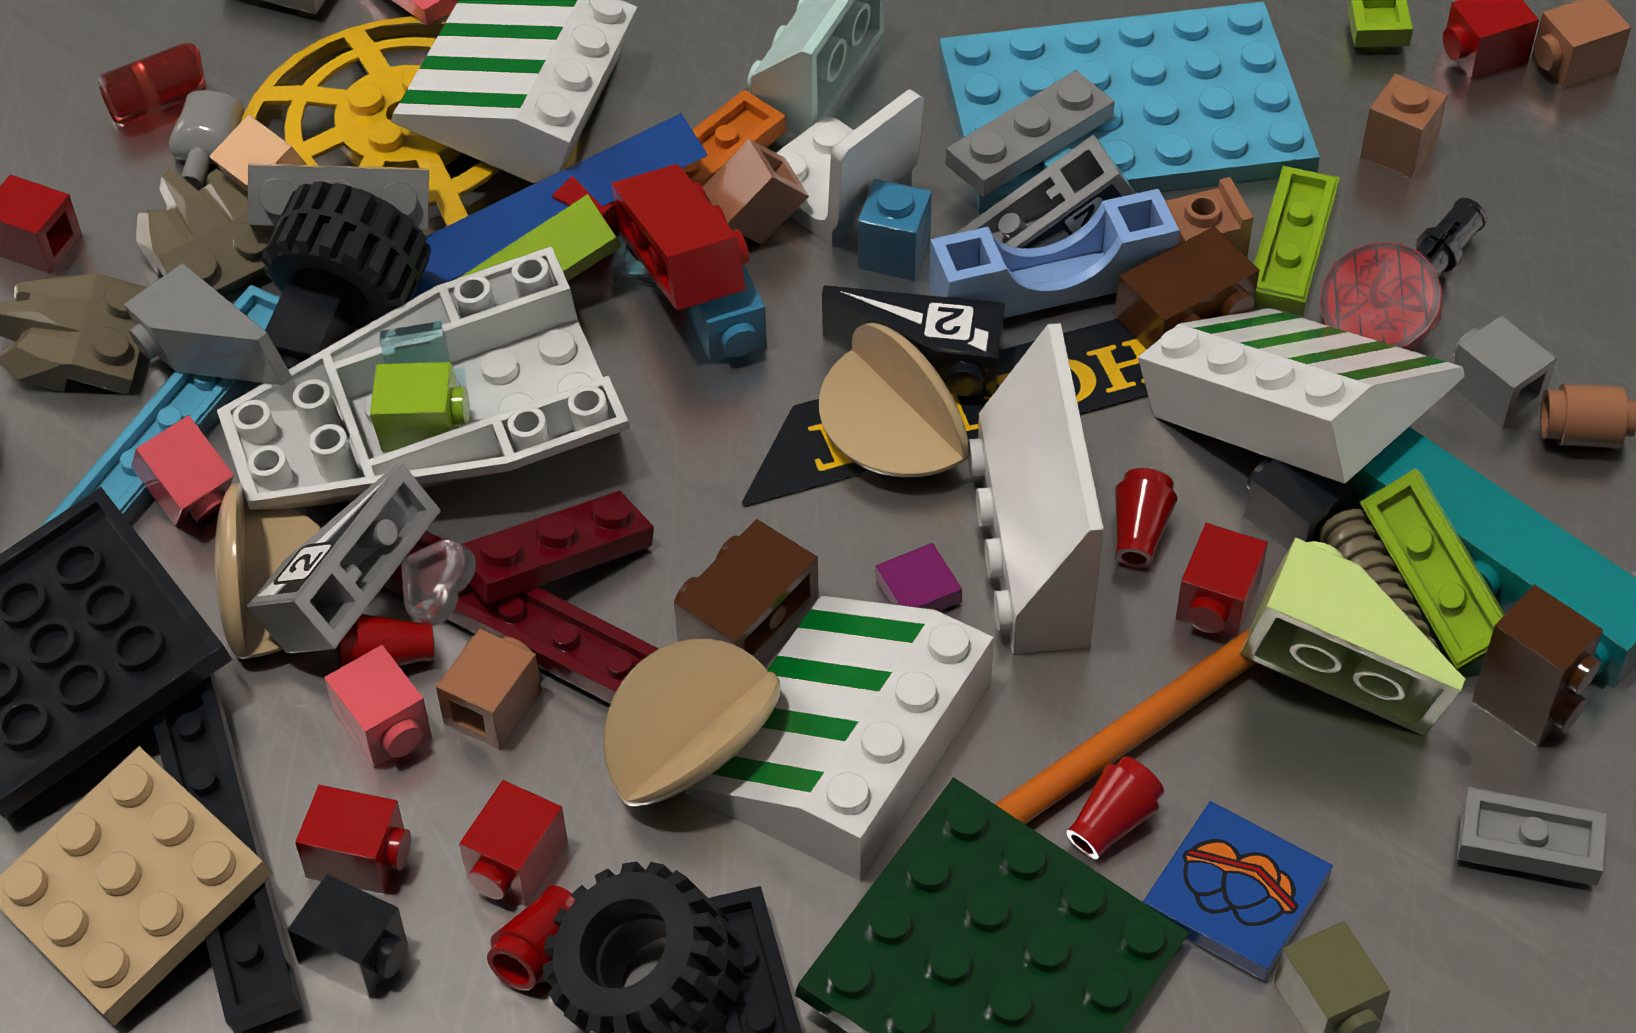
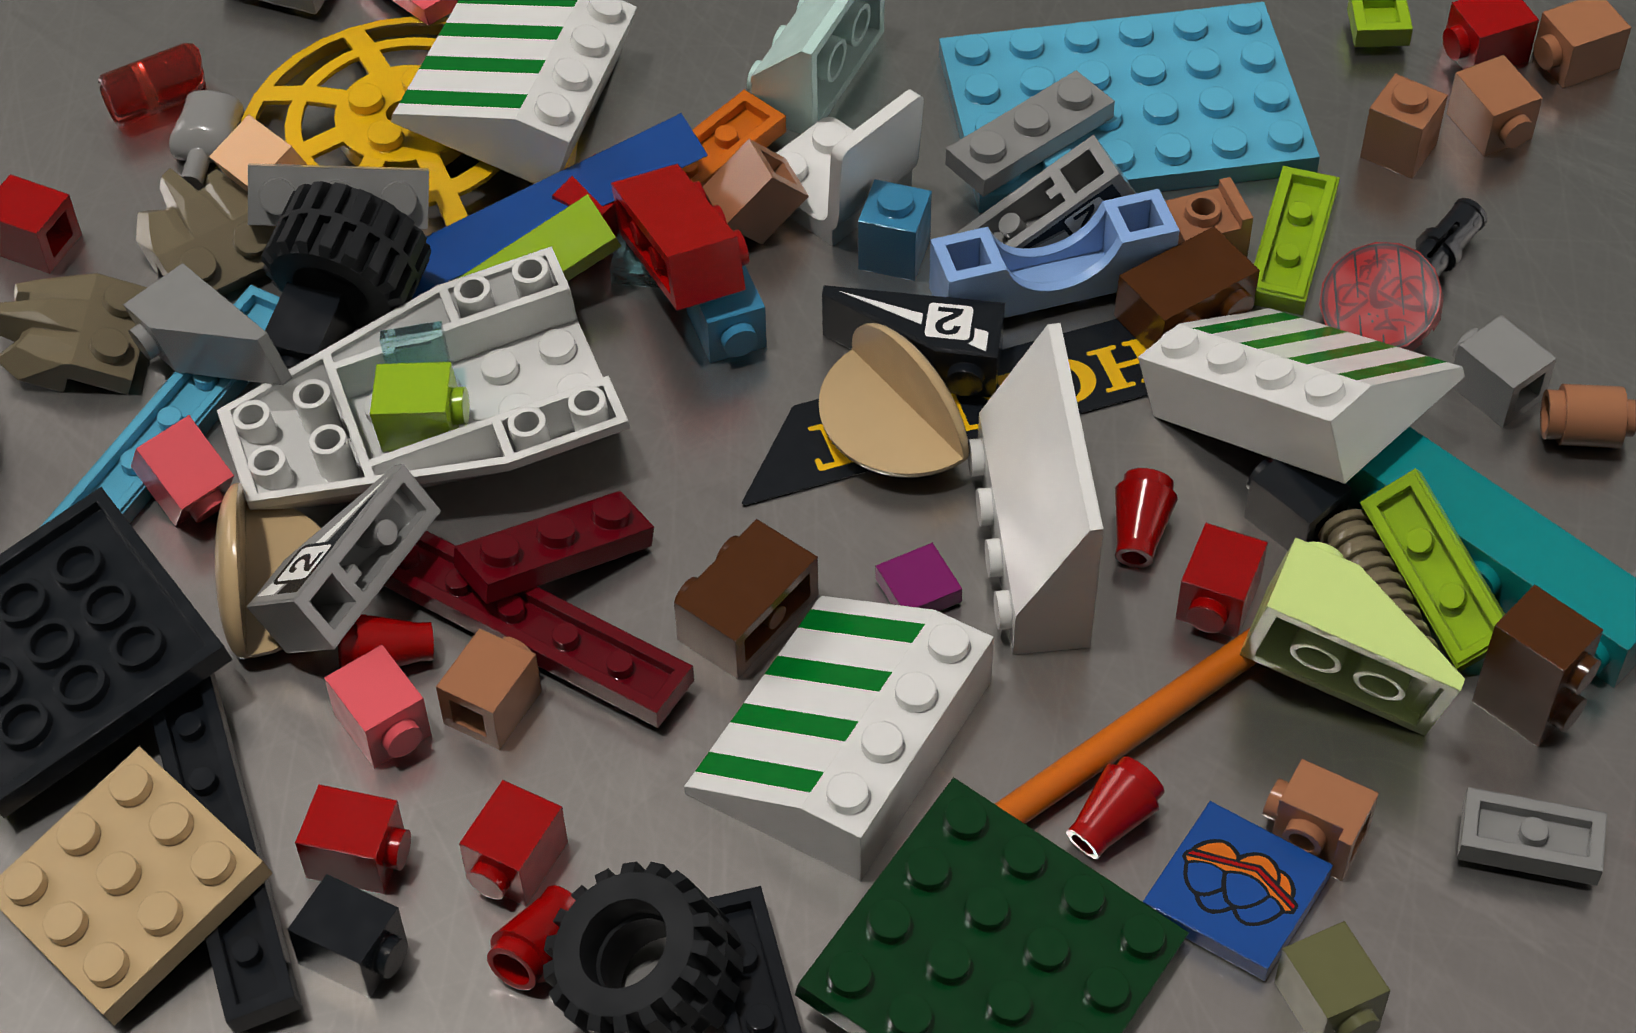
clear tile [401,539,476,626] -> none
tan piece [603,639,781,806] -> none
none -> nougat brick [1262,759,1379,881]
none -> nougat brick [1446,55,1543,157]

